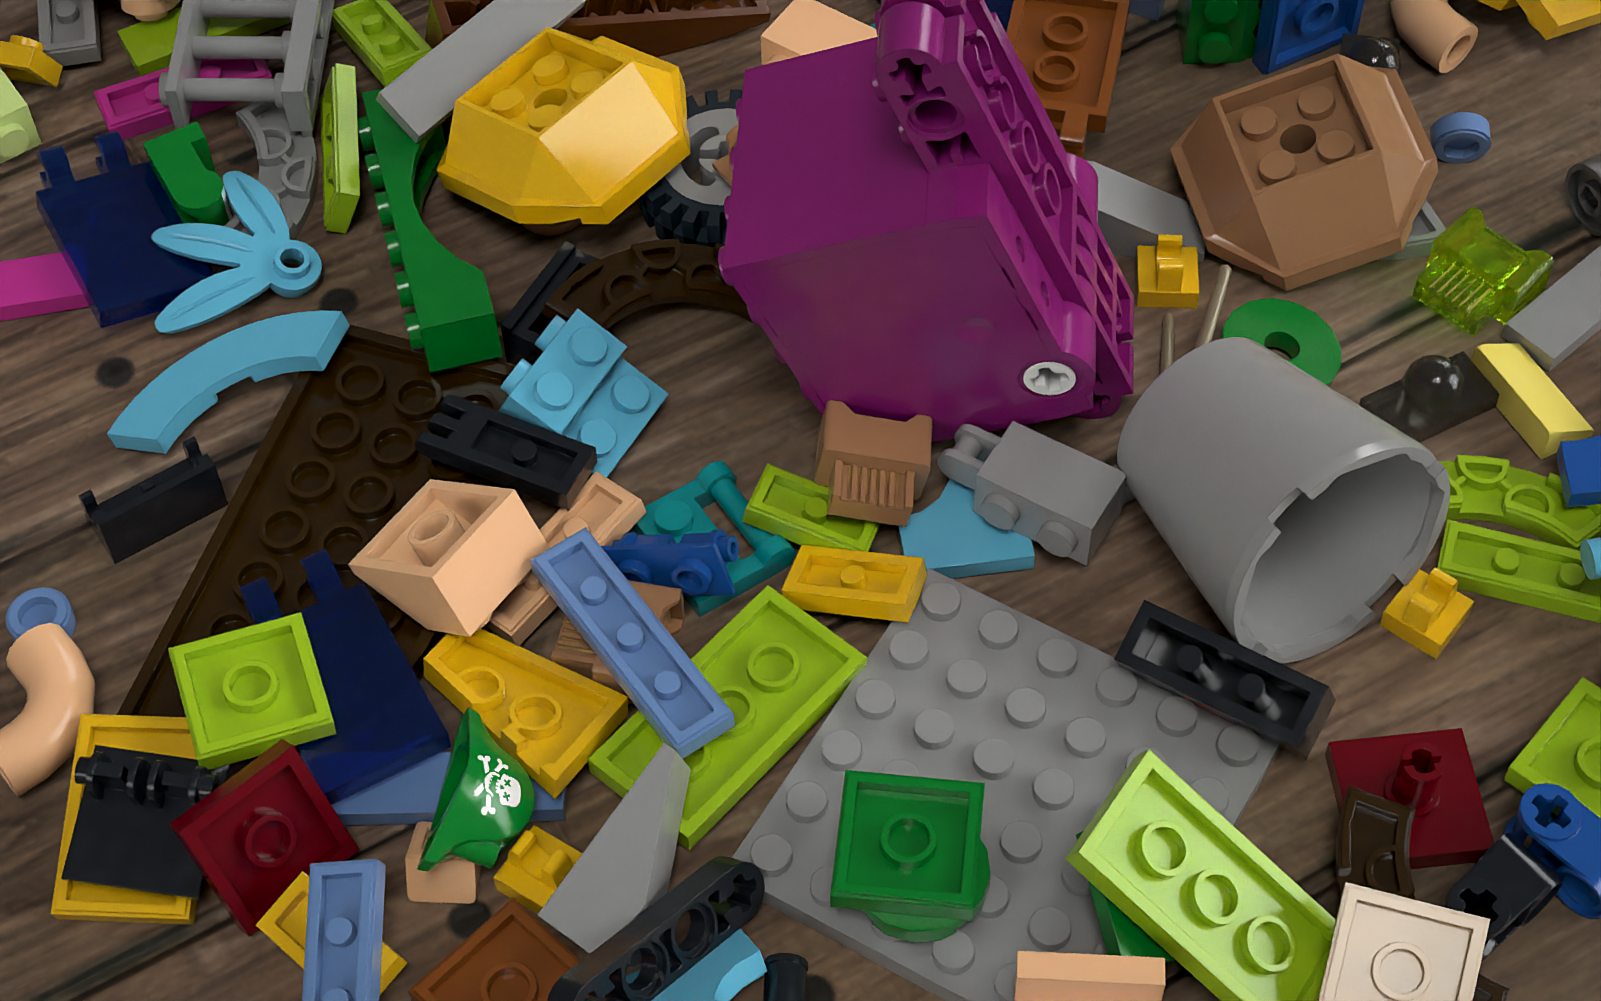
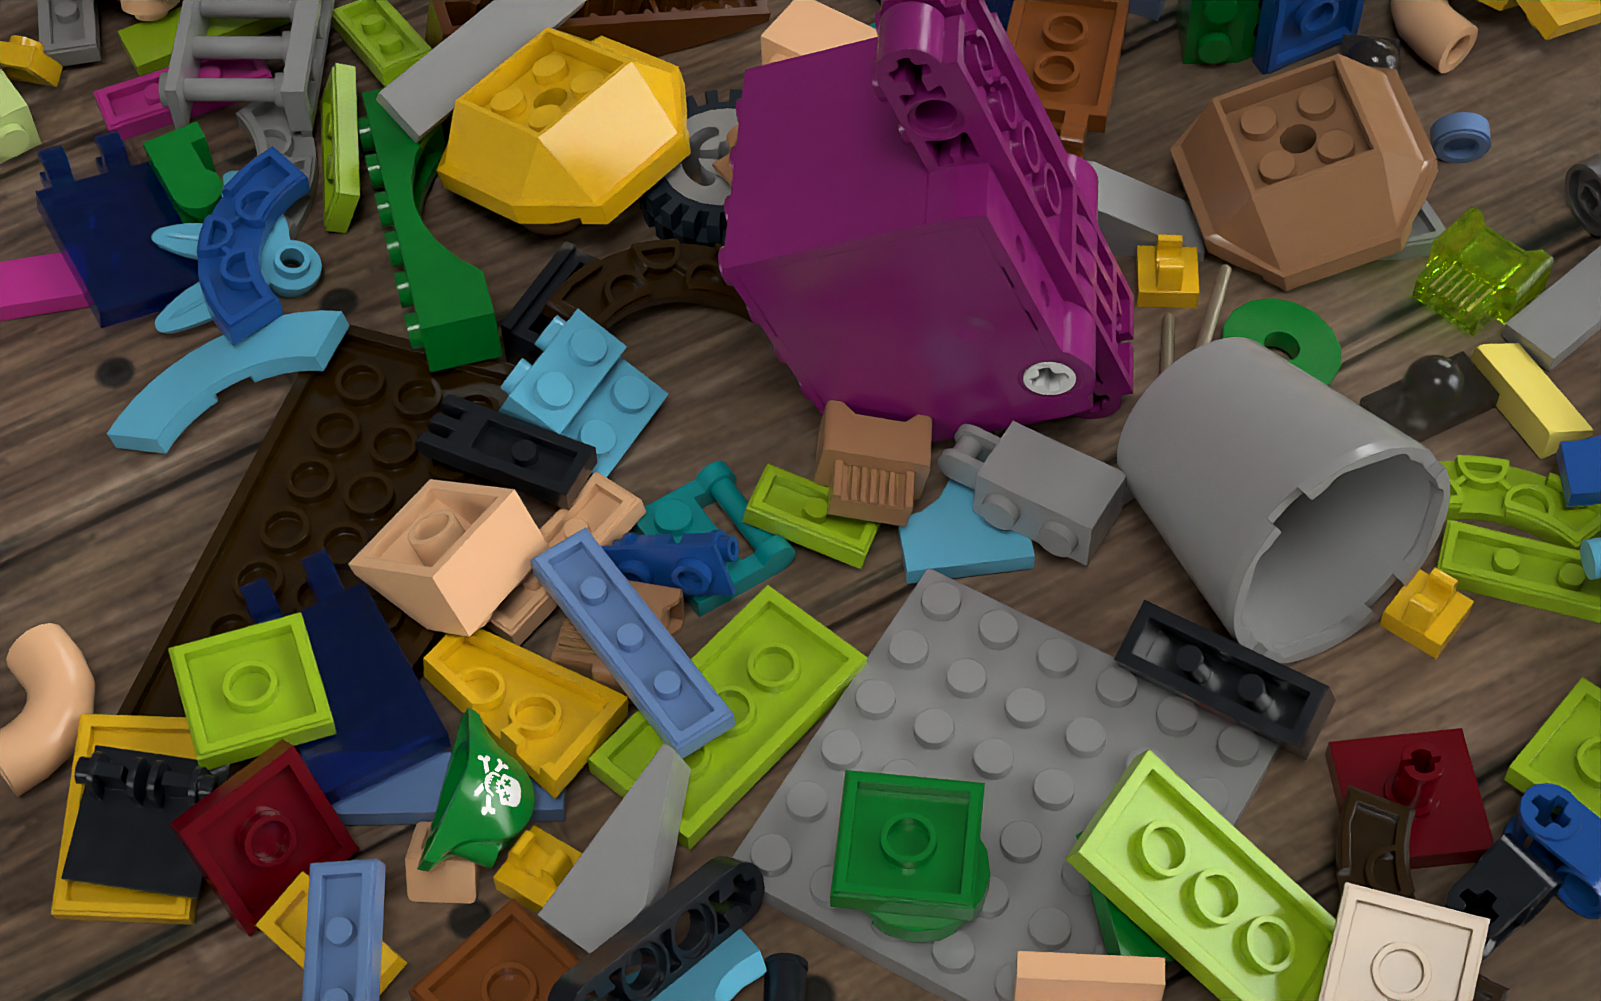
medium blue tile [6,587,76,642] -> none
black hinge [78,436,229,564] -> none
yellow plate [781,545,928,623] -> none
none -> blue tile [196,146,310,345]

